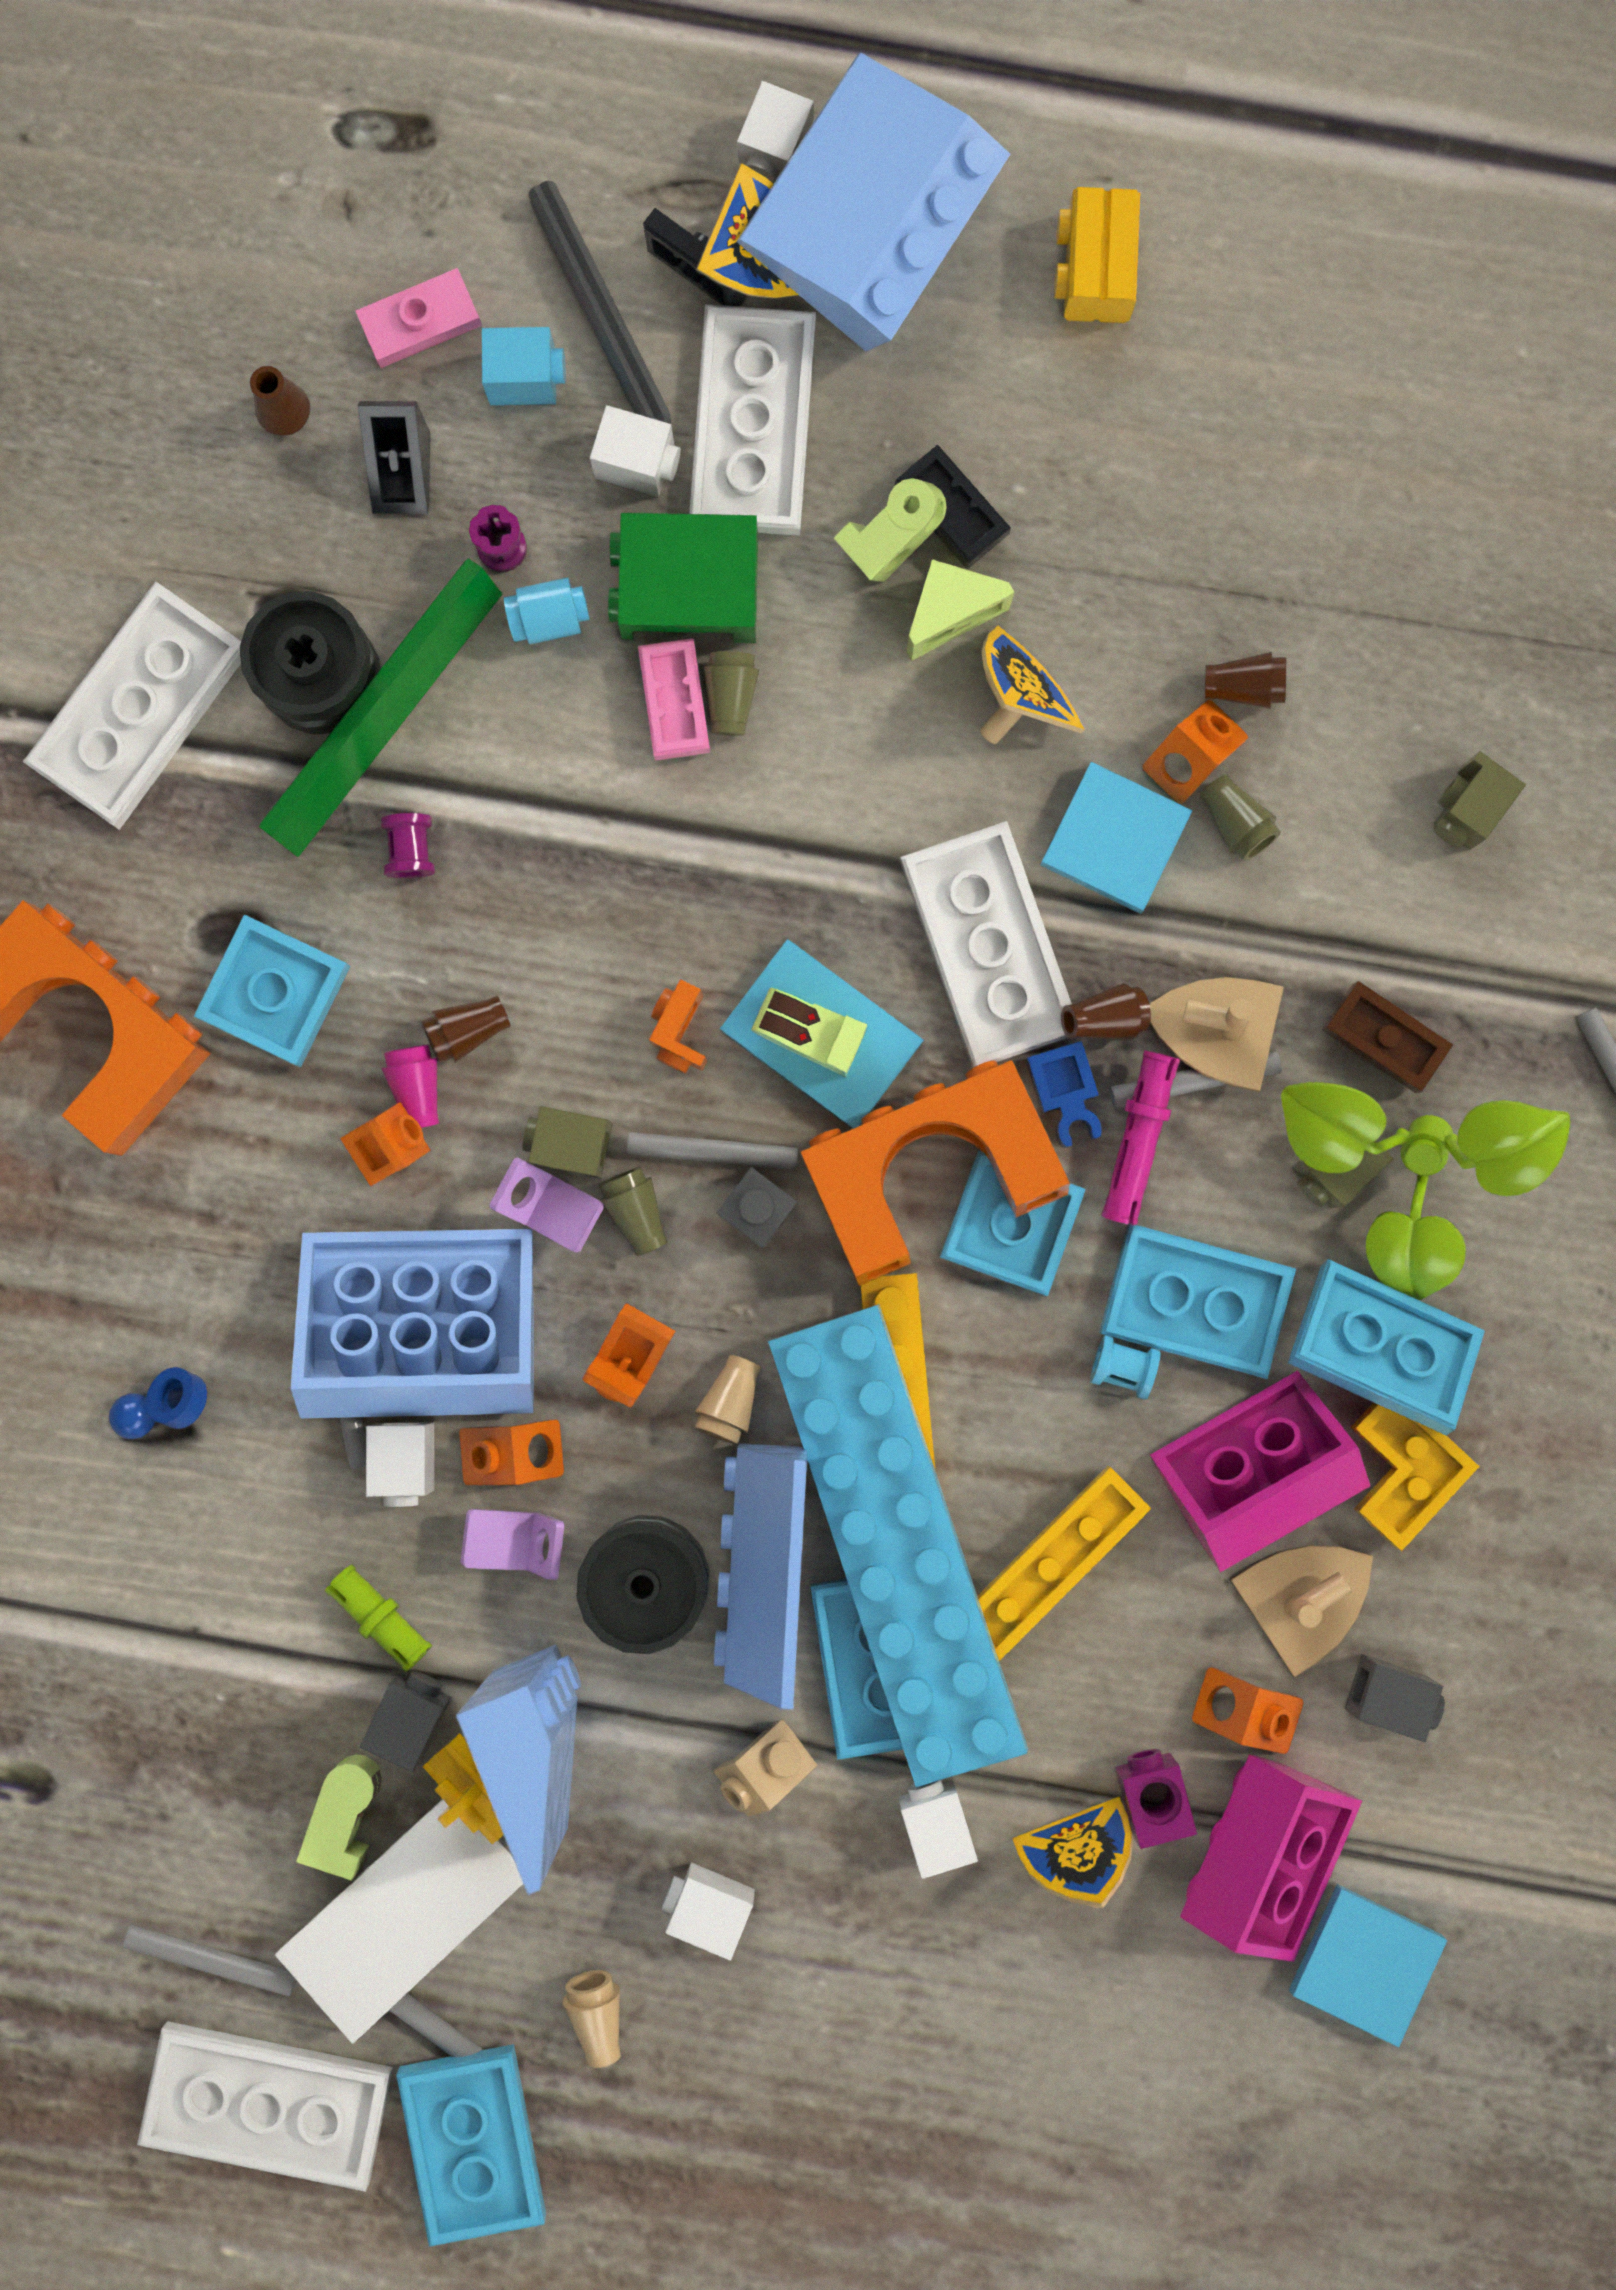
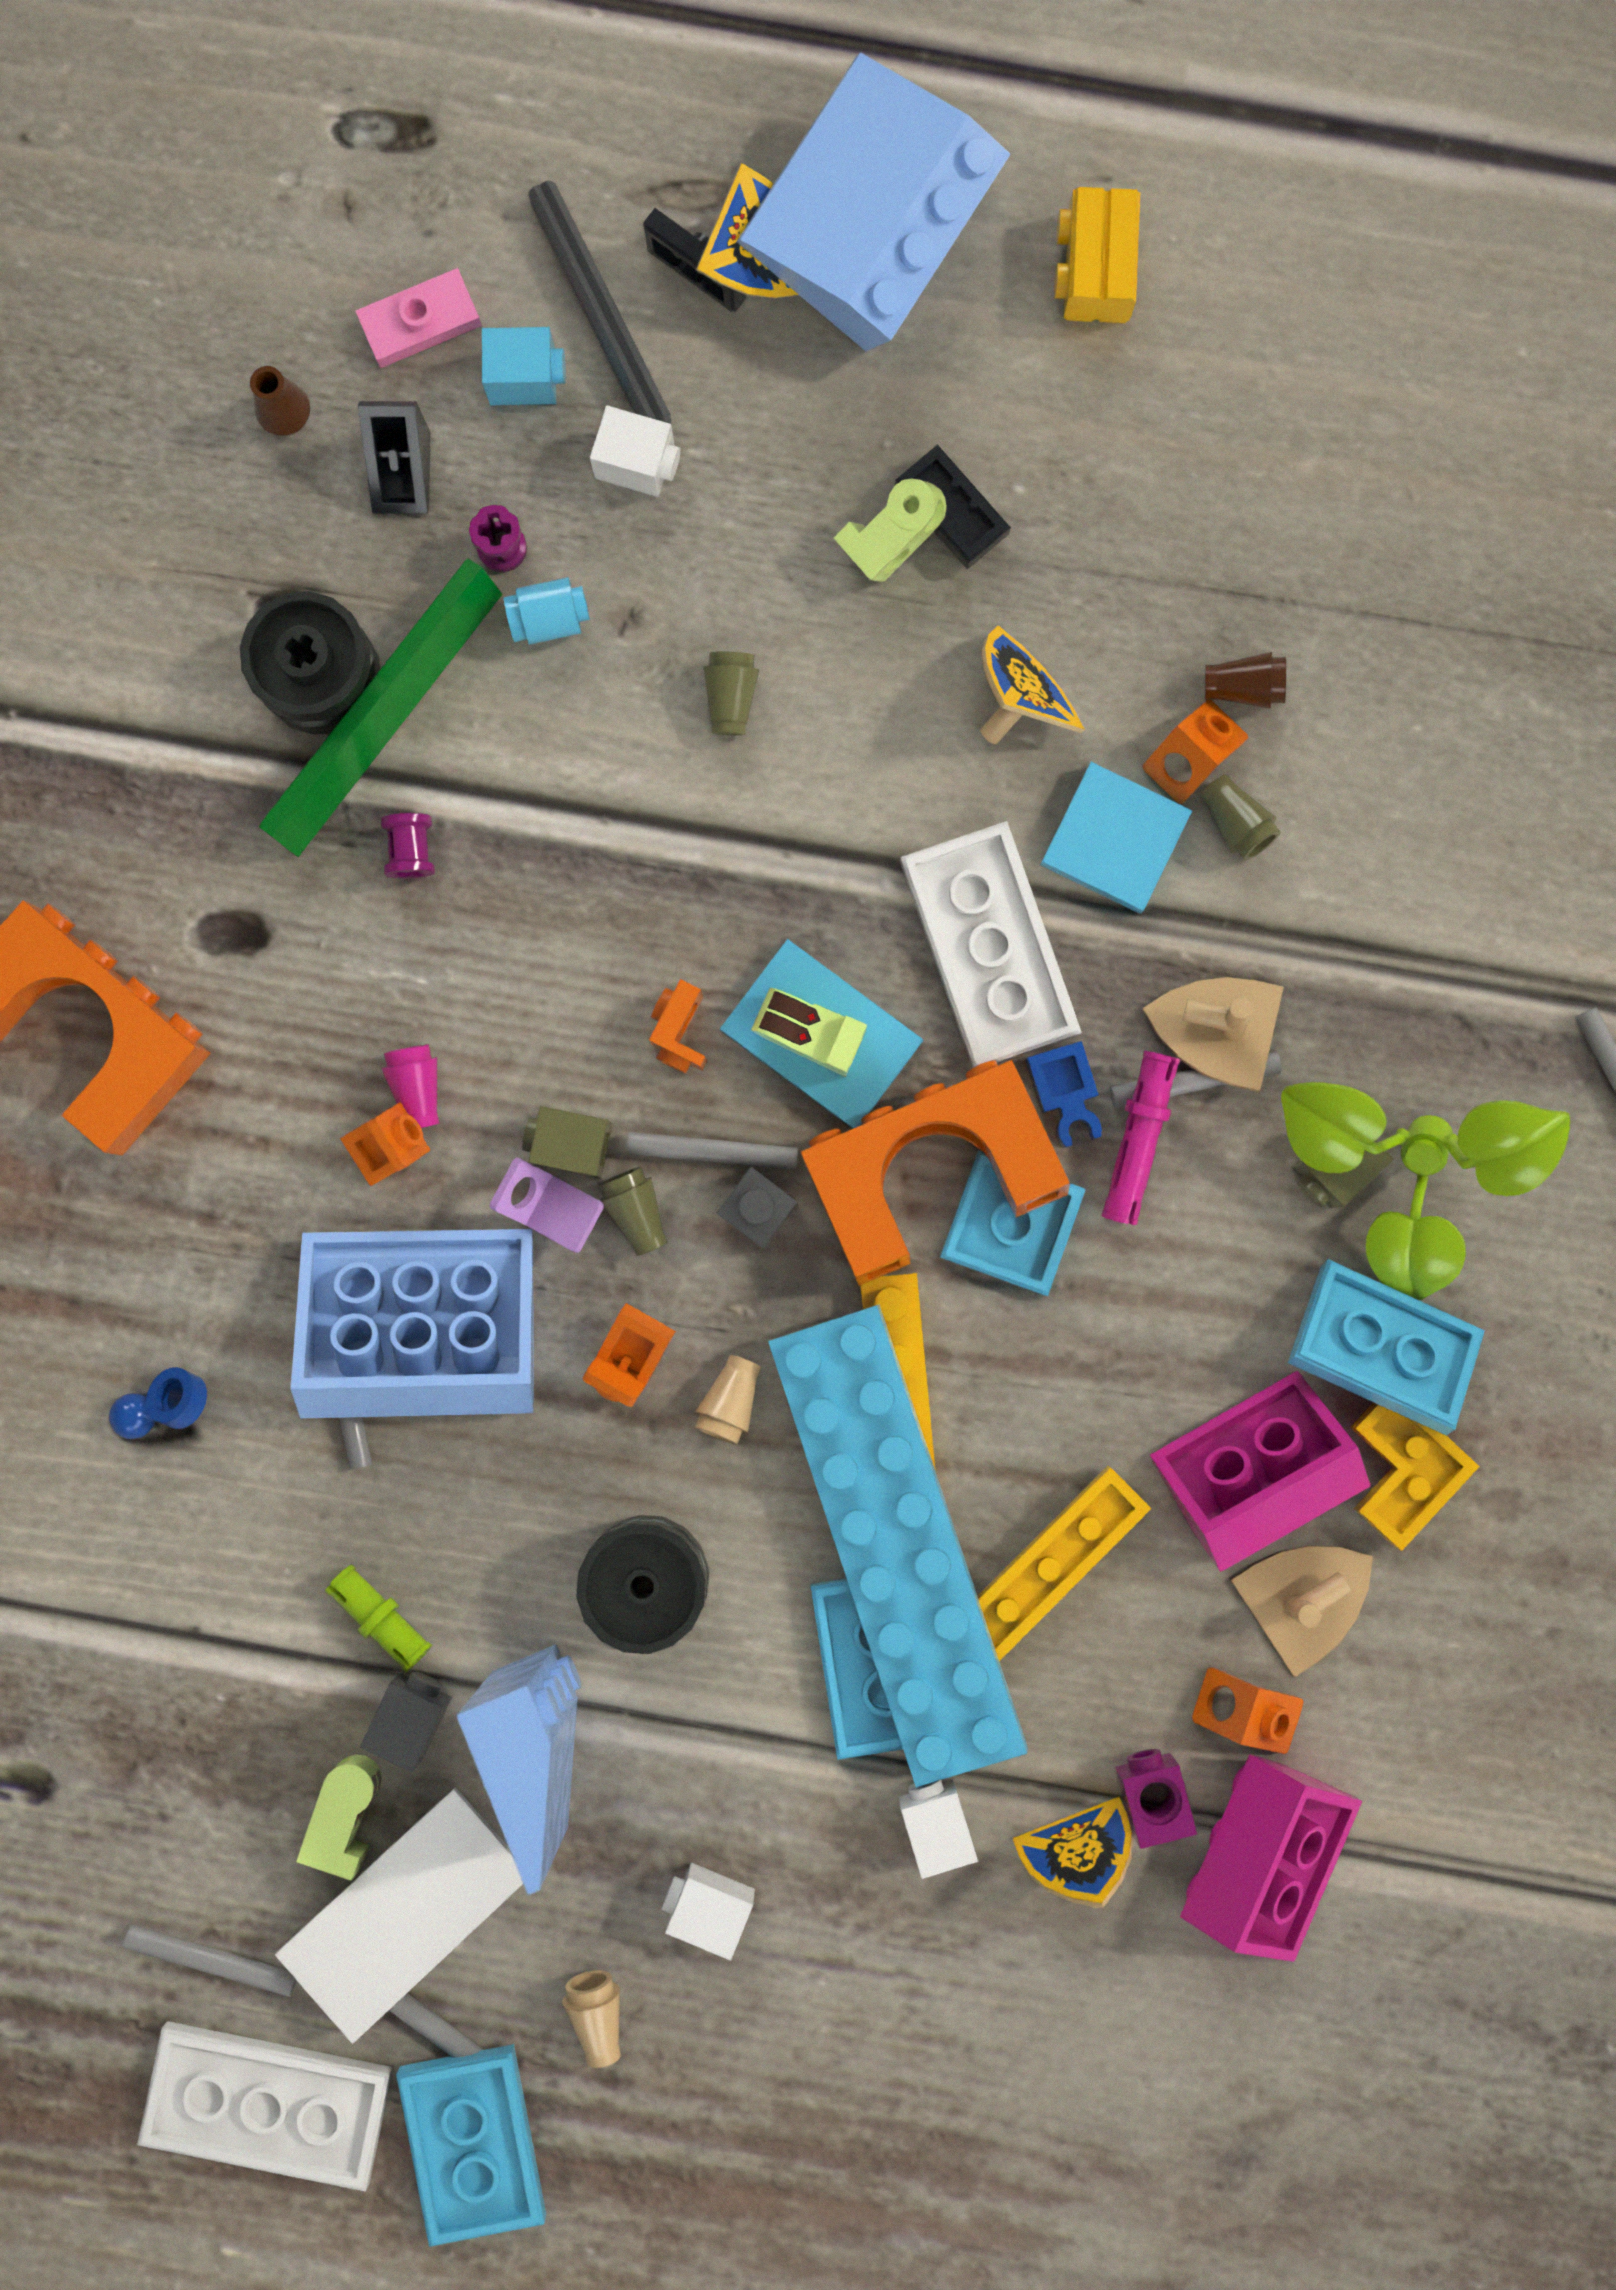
white tile [23,581,241,830] -> none
medium azure plate [194,915,351,1067] -> none
white brick [366,1422,435,1507] -> none
reddish brown cone [421,996,511,1063] -> none
yellow hips [422,1733,504,1844] -> none
orange bracket [459,1419,564,1485] -> none
lavender bracket [460,1509,564,1580] -> none
green panel [608,513,758,643] -> none
bright pink plate [638,638,711,761] -> none
white tile [689,304,816,536] -> none
light blue slope [714,1443,807,1710] -> none
tan bracket [714,1719,818,1816] -> none
white brick [737,81,814,184] -> none
yellowish green slope [907,560,1014,661] -> none
reddish brown cone [1061,983,1151,1039] -> none
medium azure bush [1090,1335,1160,1400] -> none
medium azure tile [1099,1224,1296,1379] -> none
medium azure tile [1289,1884,1447,2047] -> none
reddish brown plate [1322,981,1453,1093] -> none
dark grey brick [1344,1654,1445,1743] -> none
olive brick [1433,751,1526,850] -> none

